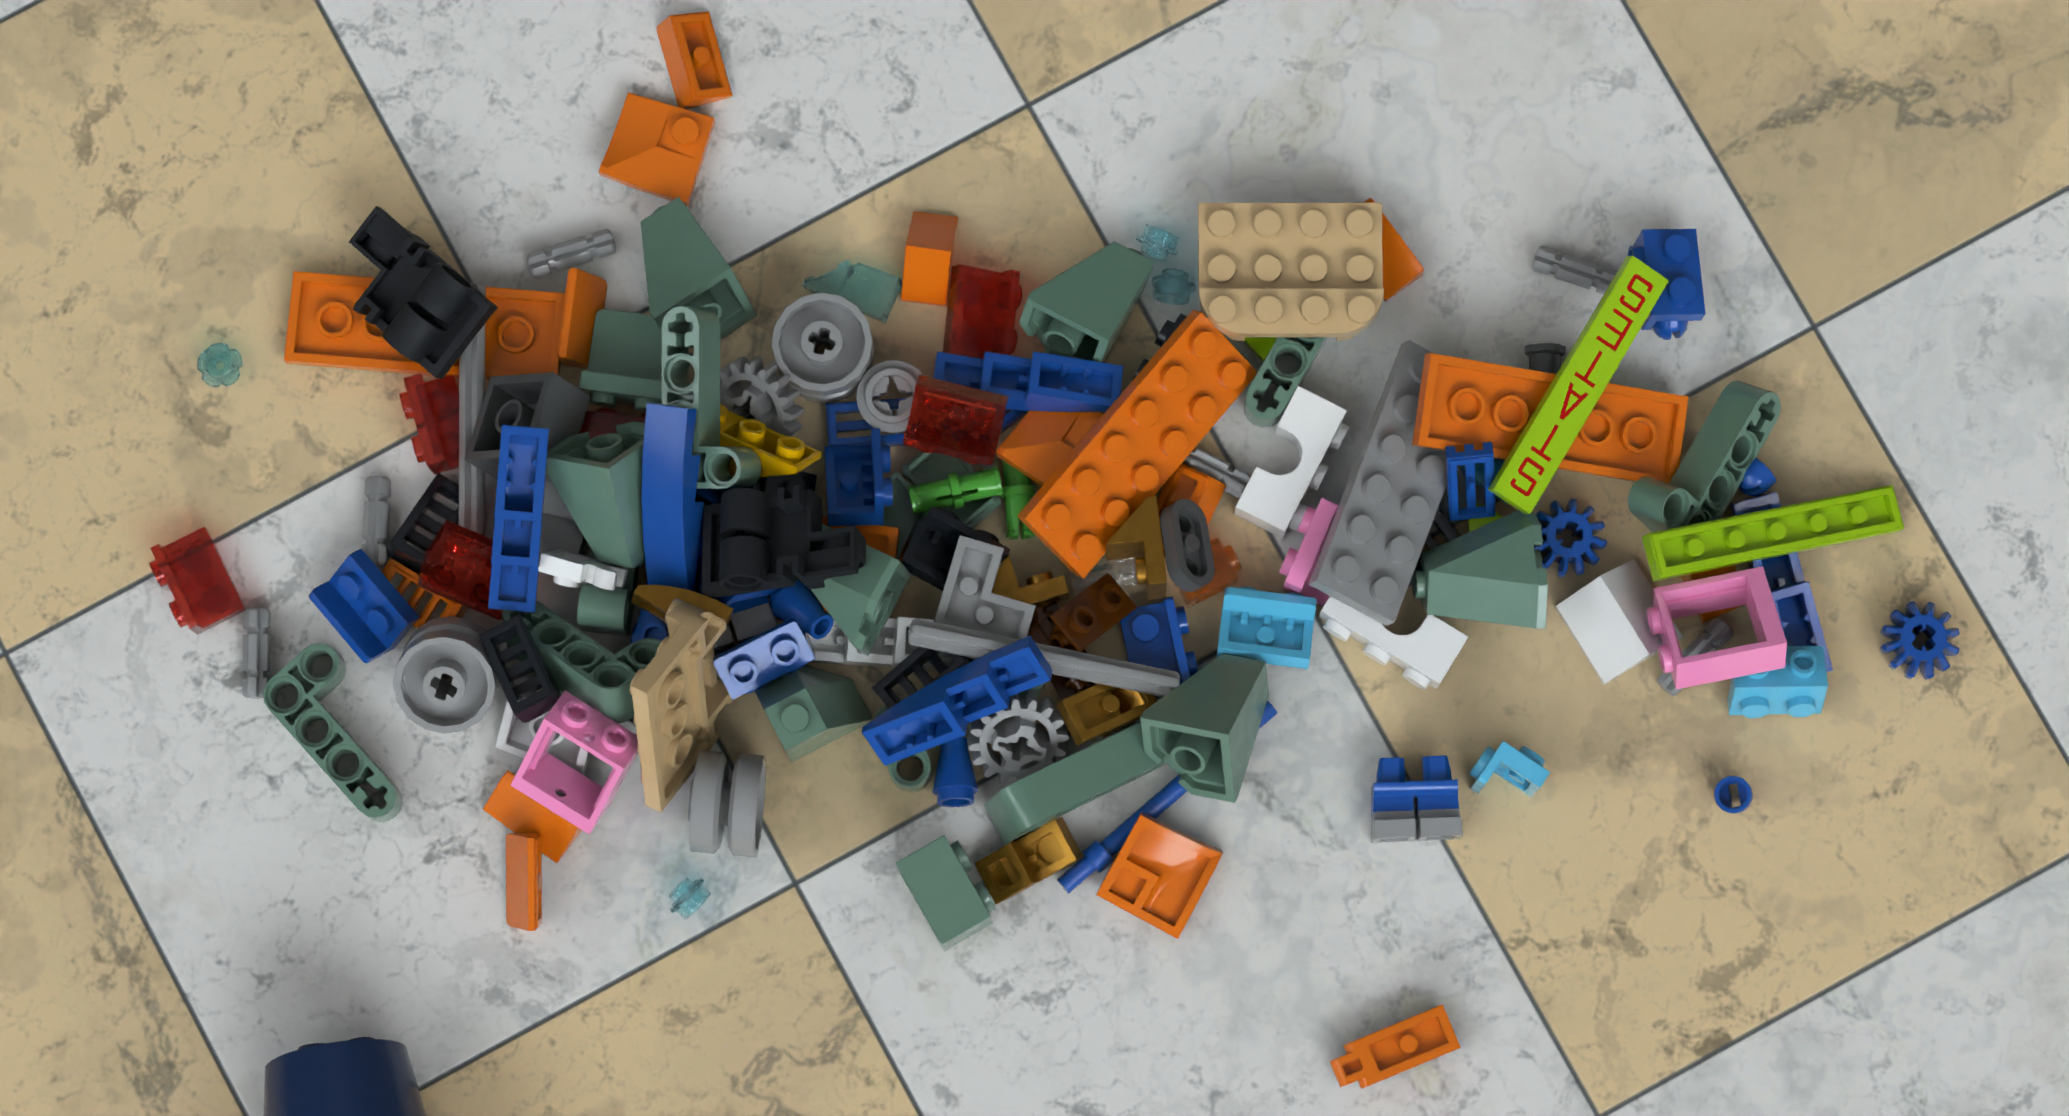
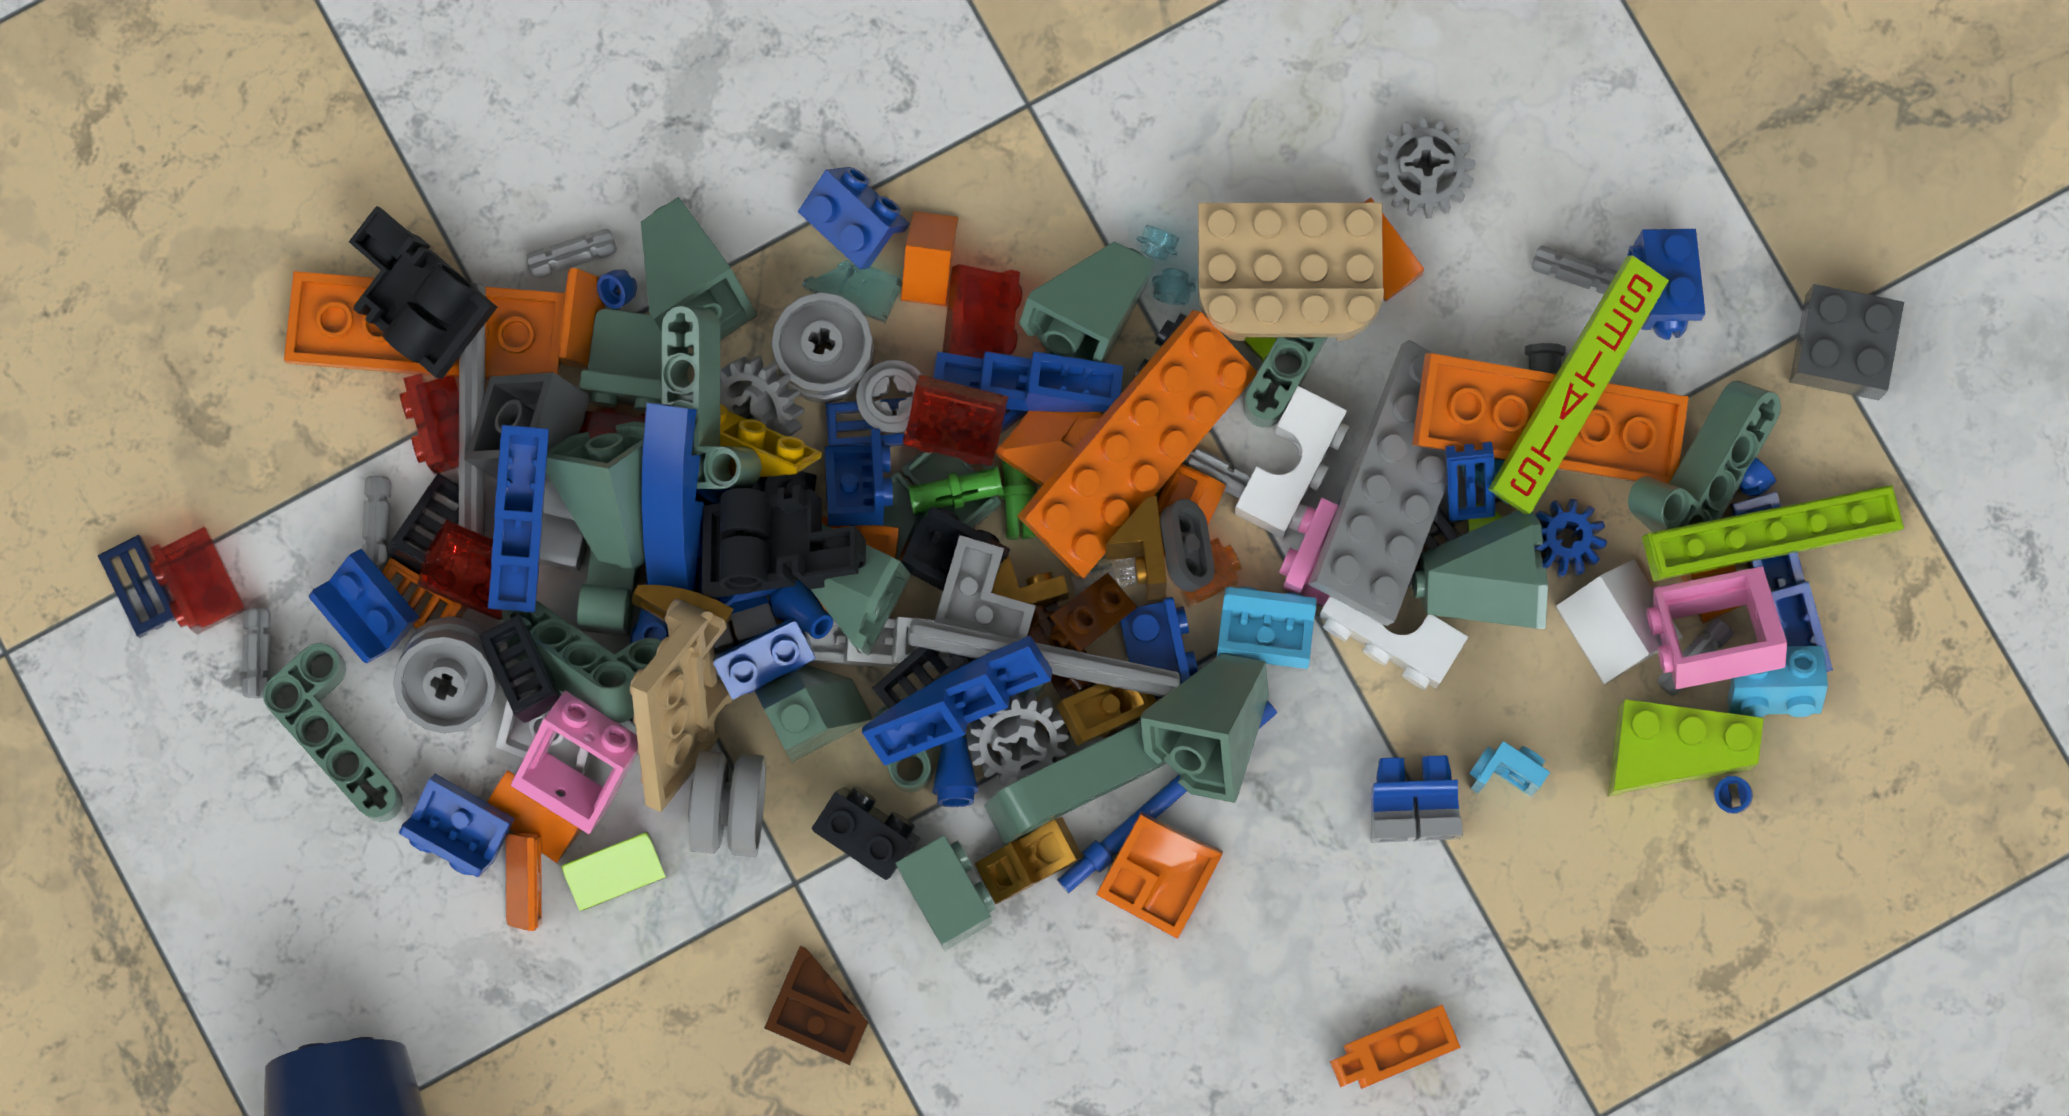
clear light blue plate [197,343,243,388] -> none
white plate [538,549,628,591] -> none
orange plate [598,93,715,207] -> none
orange slope [657,11,733,109] -> none
clear light blue plate [668,877,711,919] -> none
blue gear [1880,601,1960,680] -> none
none -> dark blue tile [97,535,181,638]
none -> blue bracket [399,773,515,877]
none -> slope [561,832,666,912]
none -> blue hinge [597,270,637,309]
none -> reddish brown wing [764,946,869,1066]
none -> blue bracket [797,167,910,270]
none -> black bracket [812,786,921,880]
none -> light grey gear [1376,117,1476,218]
none -> lime wedge [1608,699,1764,797]
none -> dark grey brick [1789,284,1904,401]

